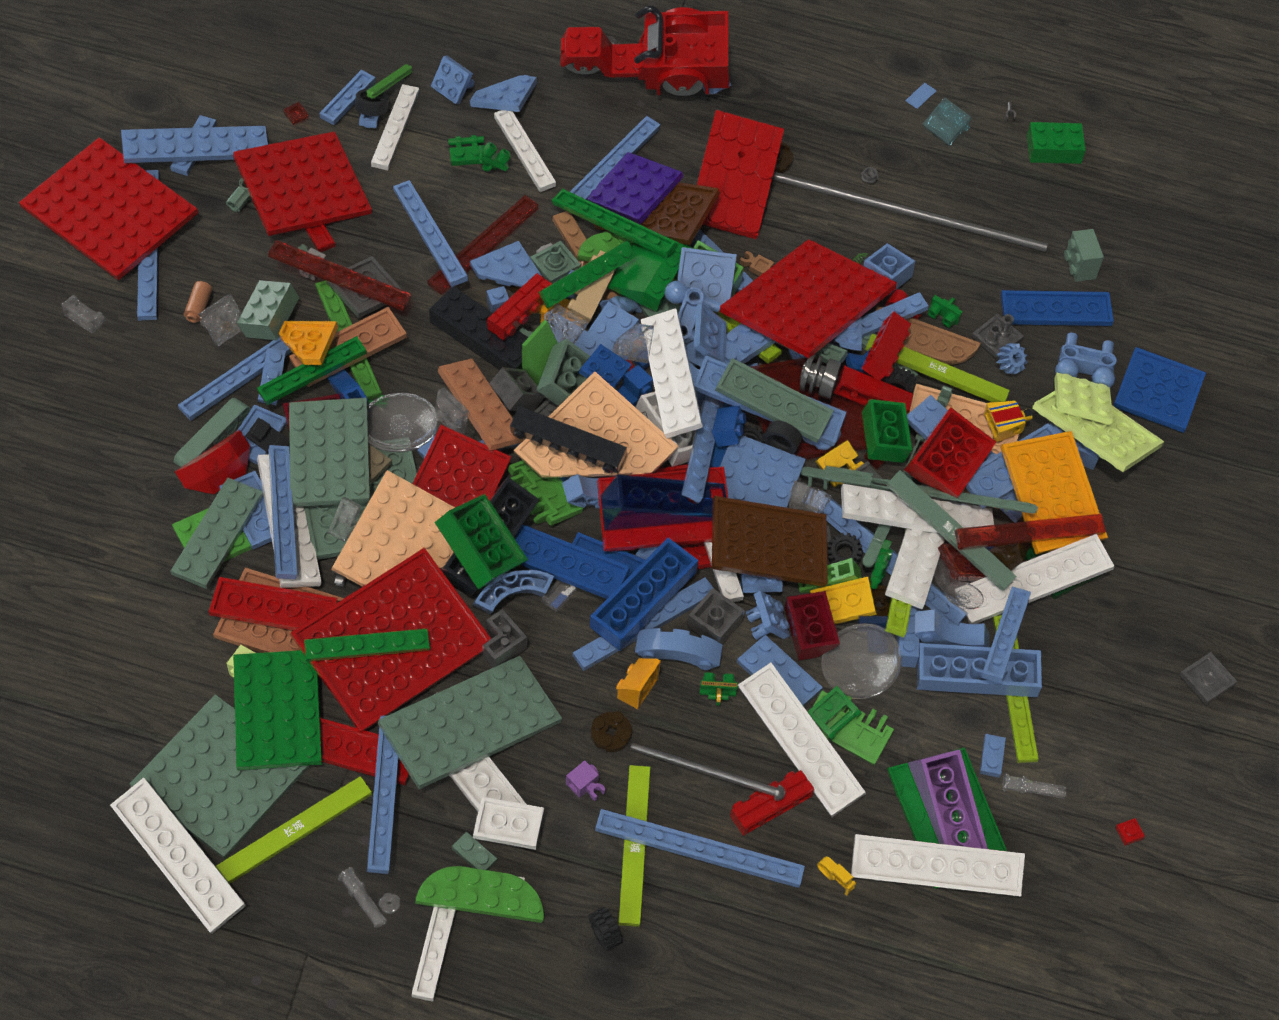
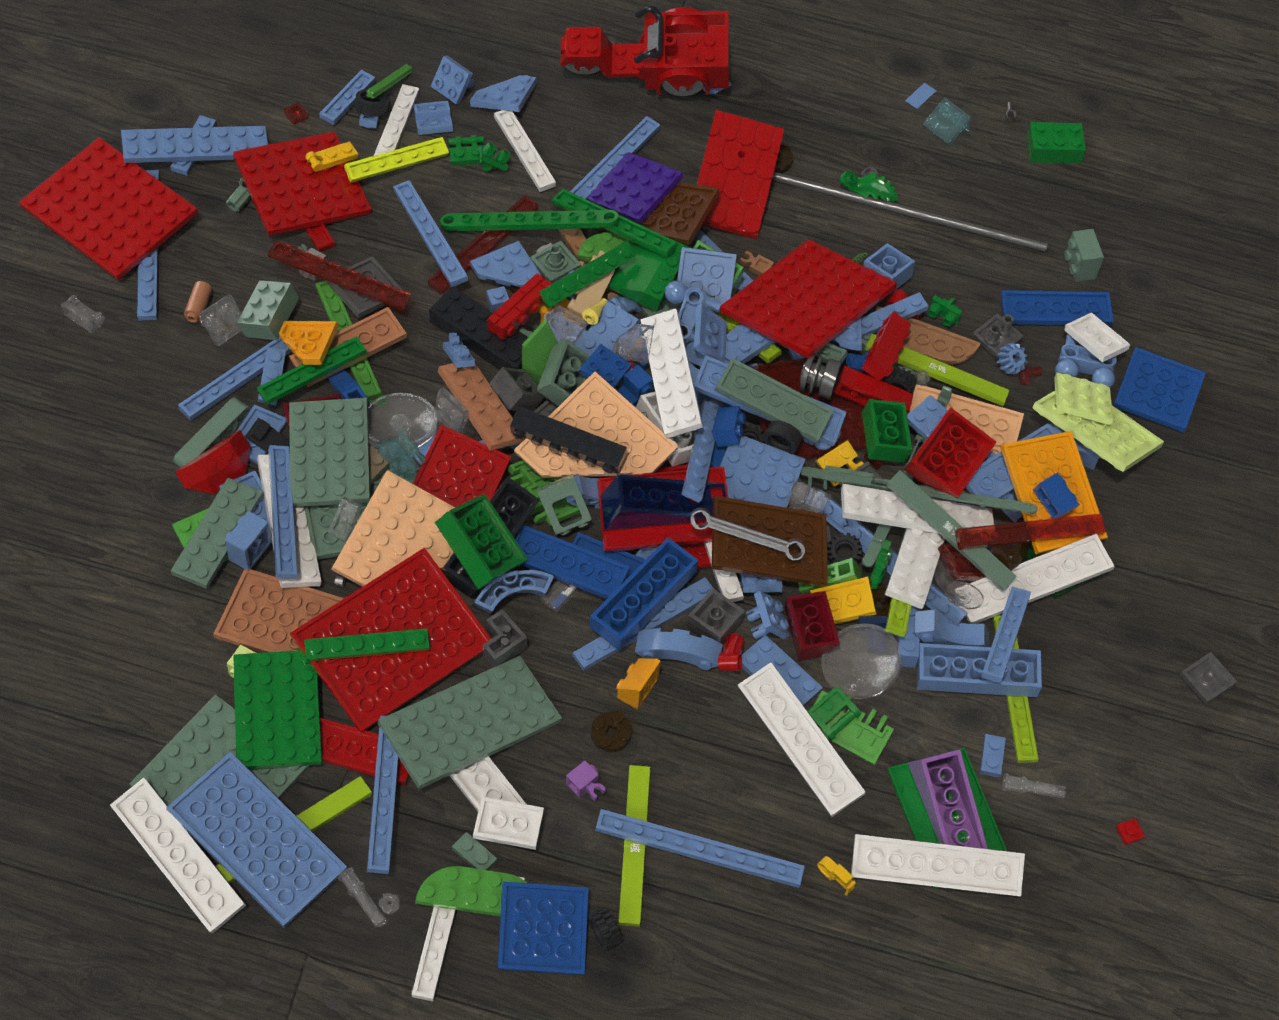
red plate [209,577,338,630] -> none
flat silver bar [630,742,785,801] -> none
green hips [699,672,738,706] -> none
red brick [730,770,814,836] -> none
yellow torso [984,401,1032,442] -> none
none -> medium blue plate [166,752,347,928]
none -> medium blue brick [225,511,272,571]
none -> yellow plate [305,141,358,172]
none -> neon yellow plate [344,137,449,183]
none -> clear light blue plate [375,429,426,475]
none -> medium blue slope [413,101,453,135]
none -> green plate [440,210,619,231]
none -> medium blue plate [443,333,475,368]
none -> blue plate [497,881,589,976]
none -> sand green window [537,474,592,535]
none -> light yellow cone [582,298,608,325]
none -> flat silver piece [691,508,805,560]
none -> red piece [718,633,745,672]
none -> green plant [840,170,898,203]
none -> clear plate [914,370,930,386]
none -> clear red arm [1019,366,1042,384]
none -> blue brick [1033,472,1080,522]
none -> white plate [1064,312,1130,362]

